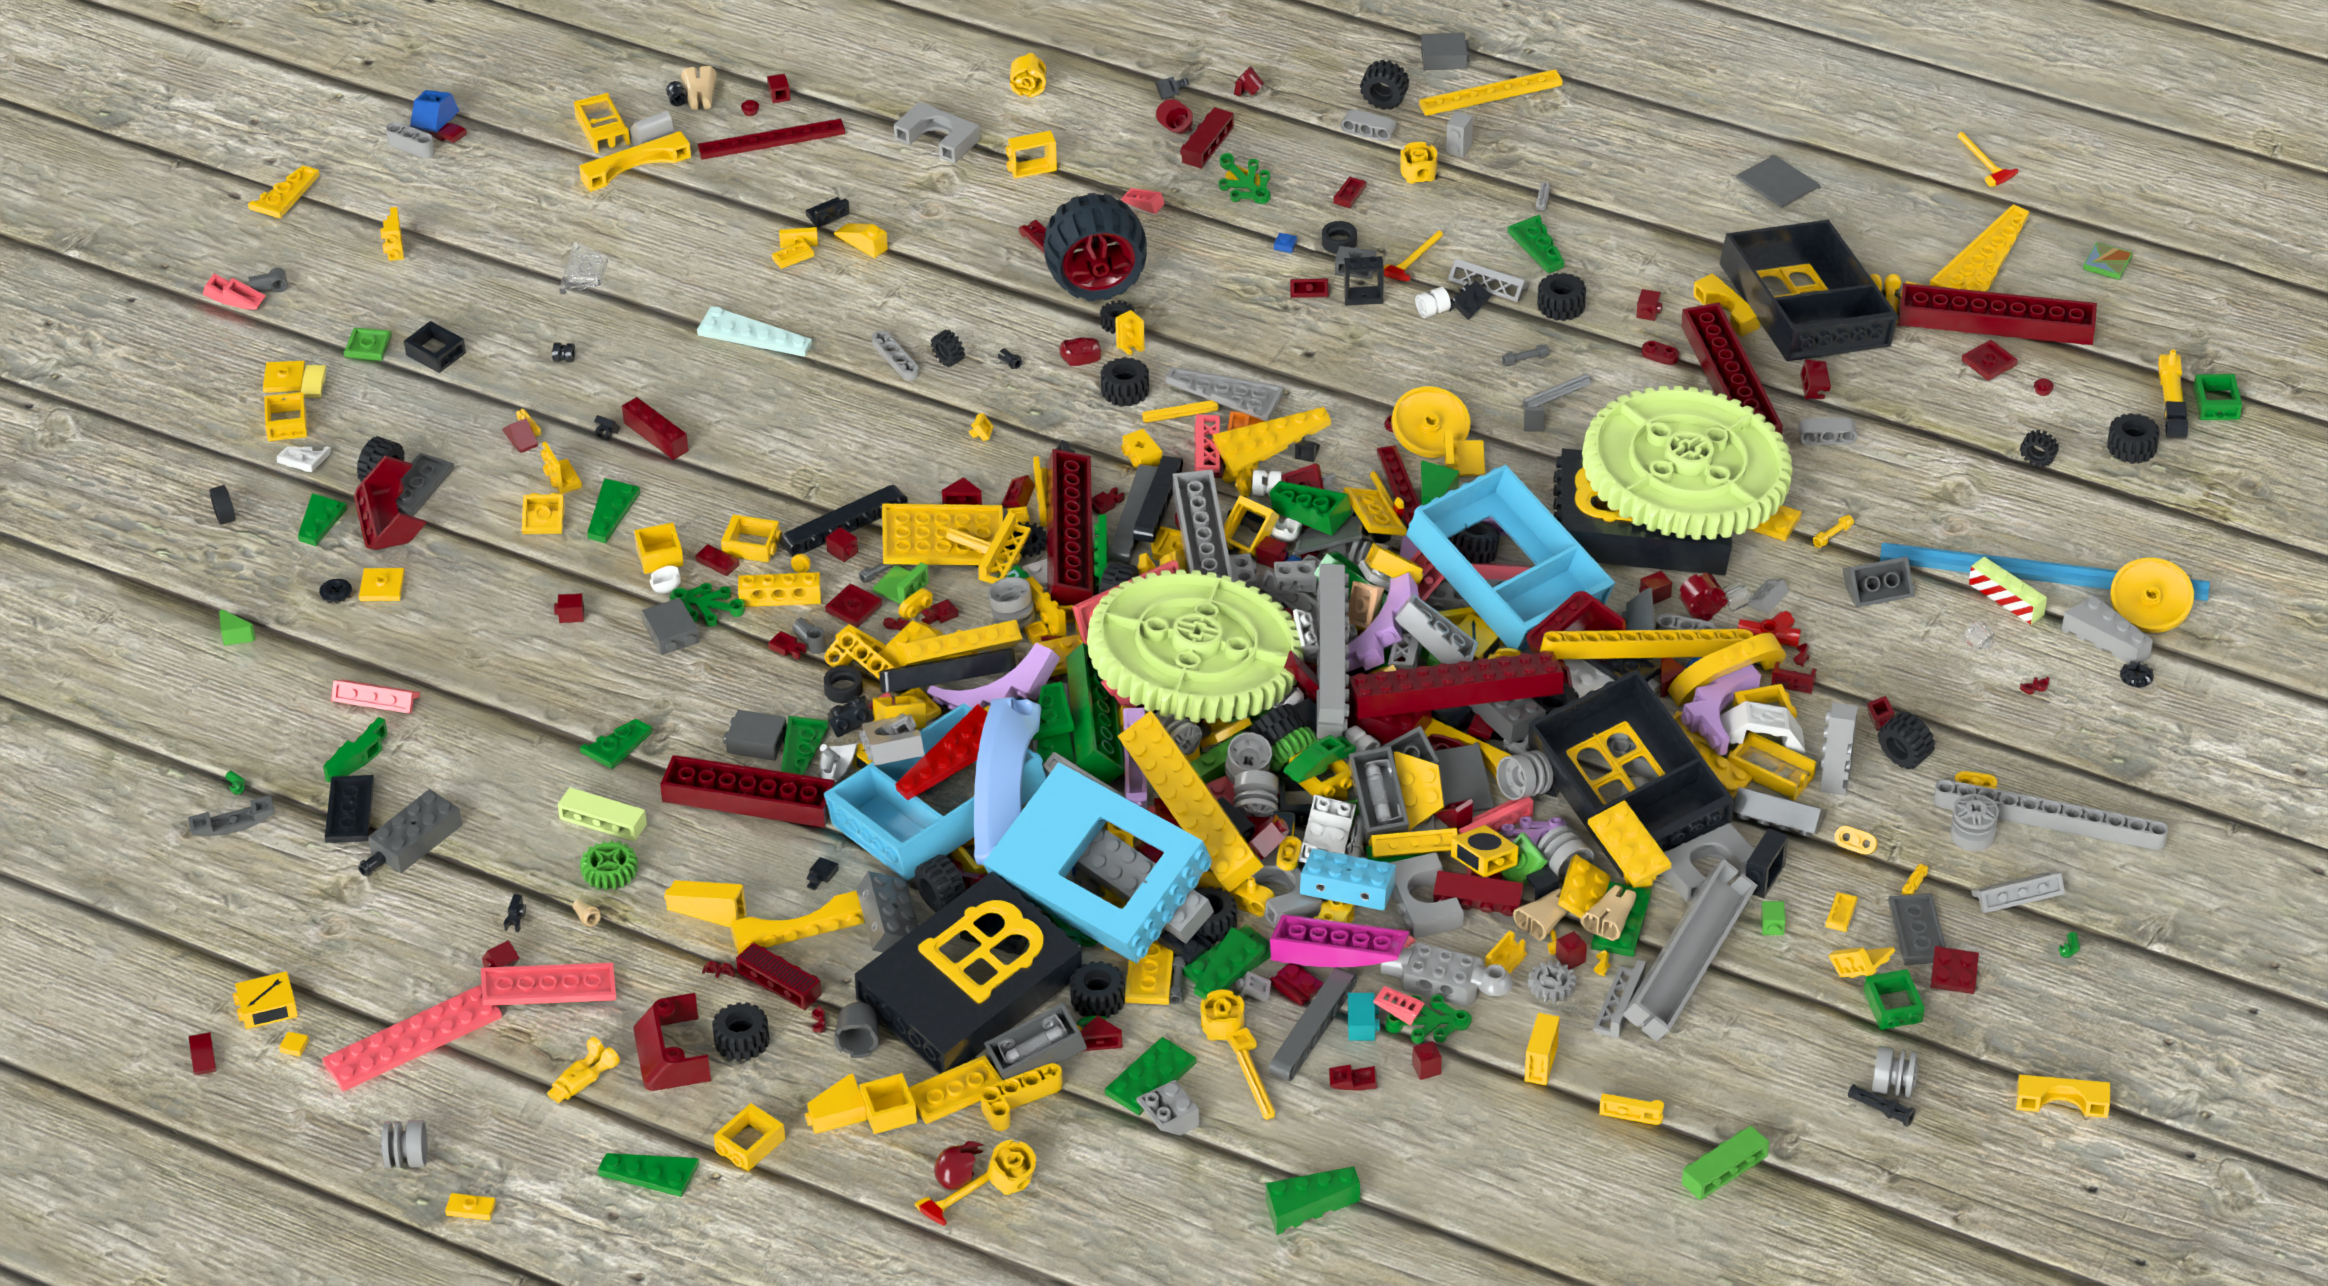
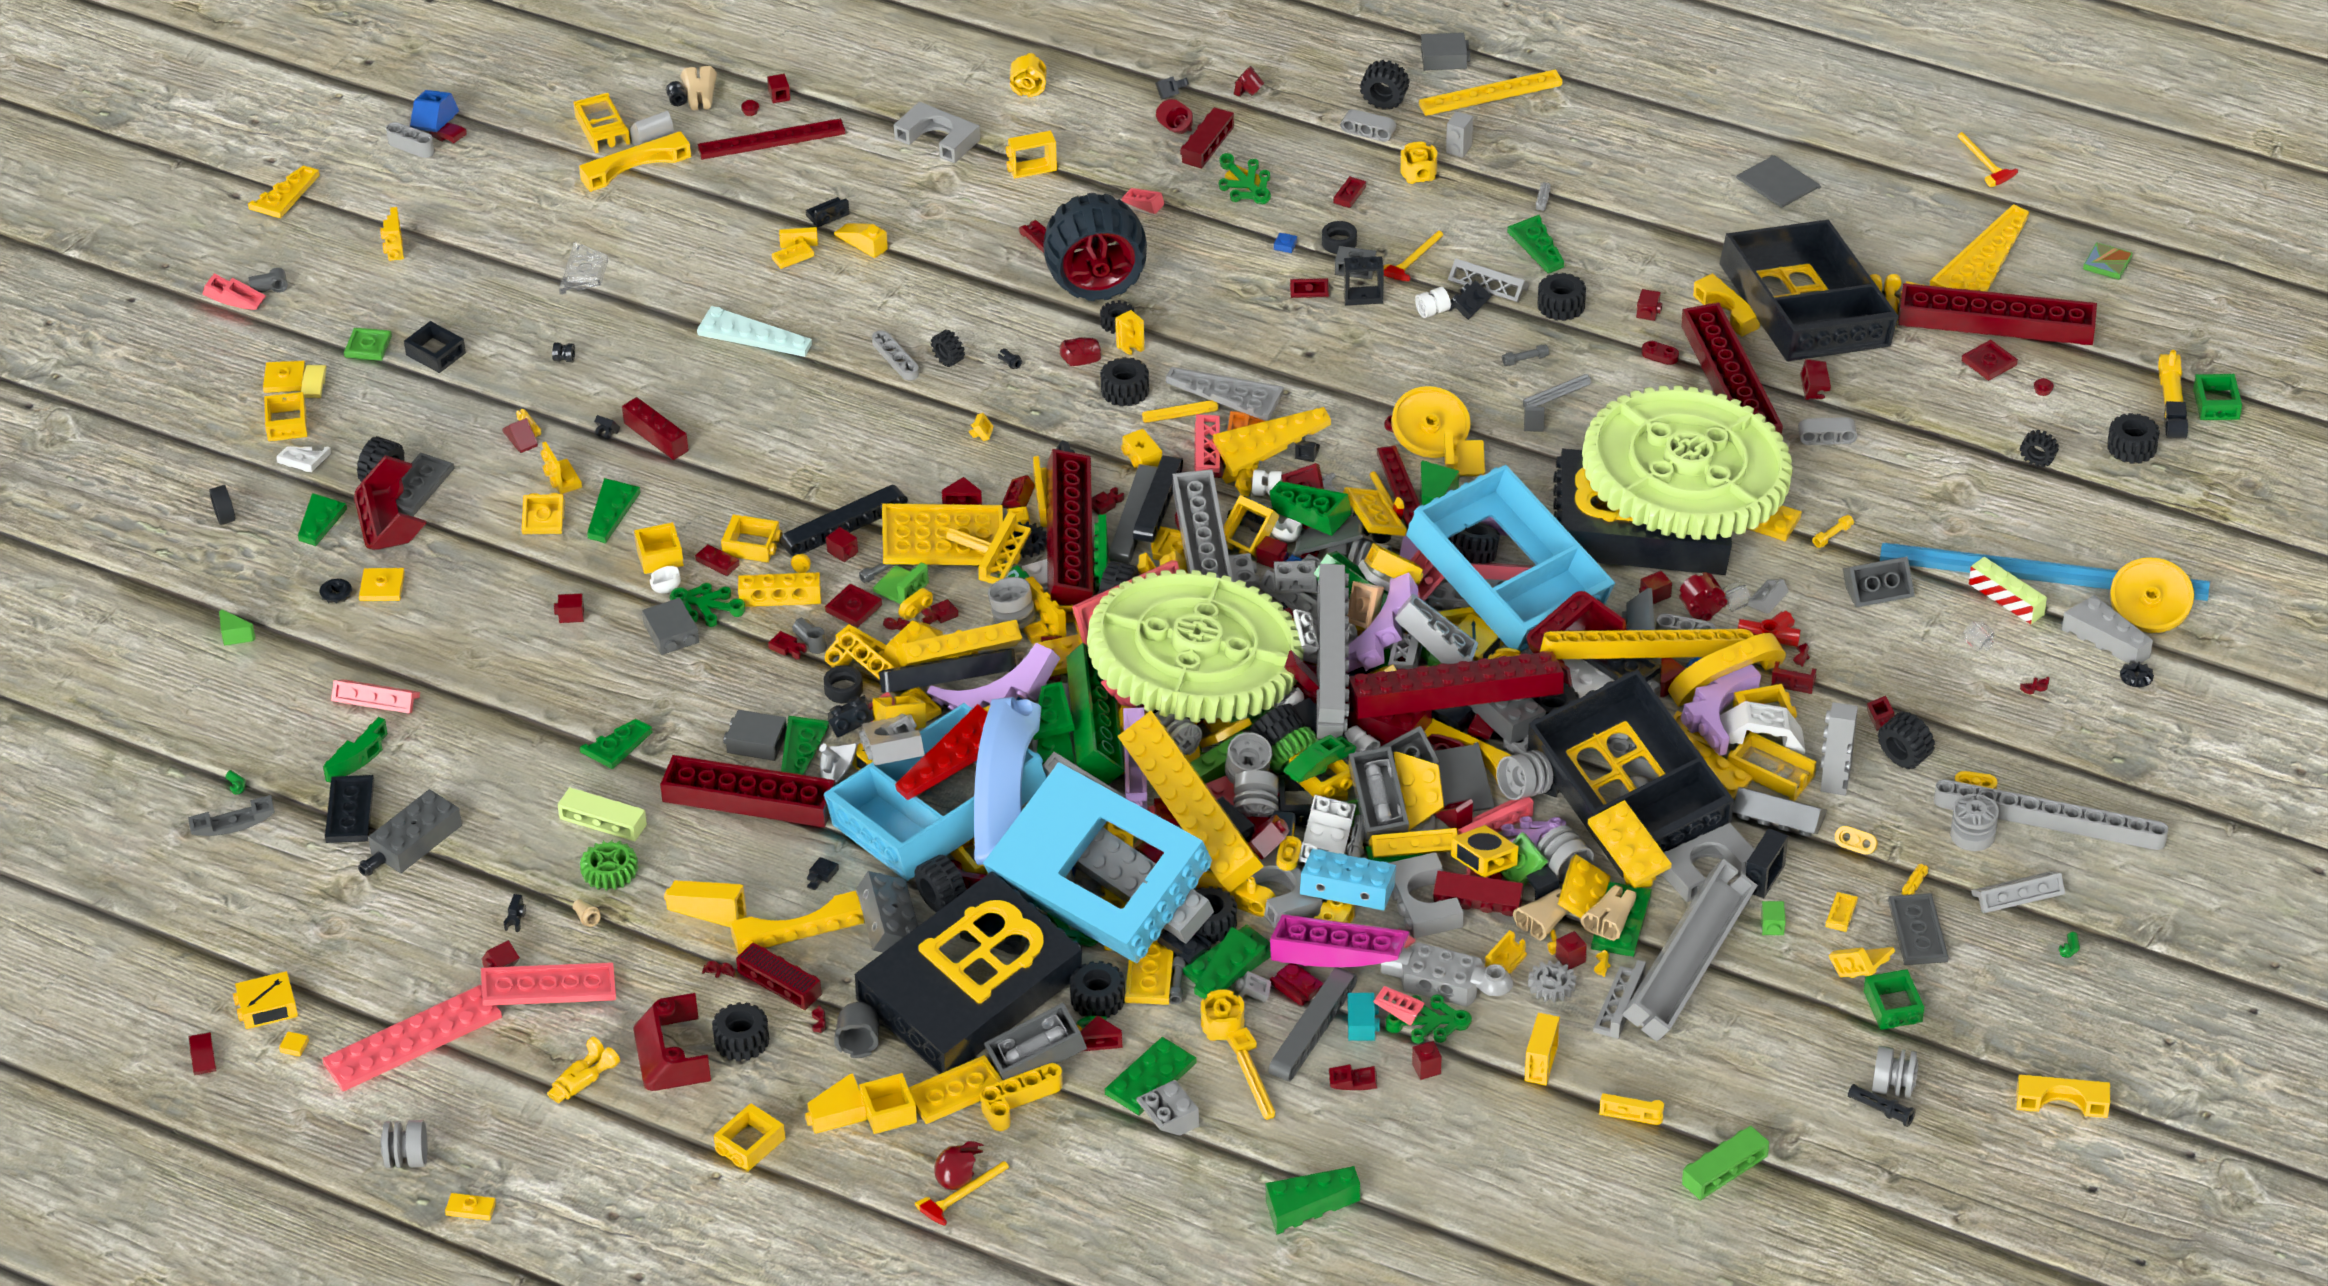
green wing [597,1153,699,1197] -> none
yellow brick [987,1140,1036,1195] -> none
dark red plate [1930,946,1979,994] -> none

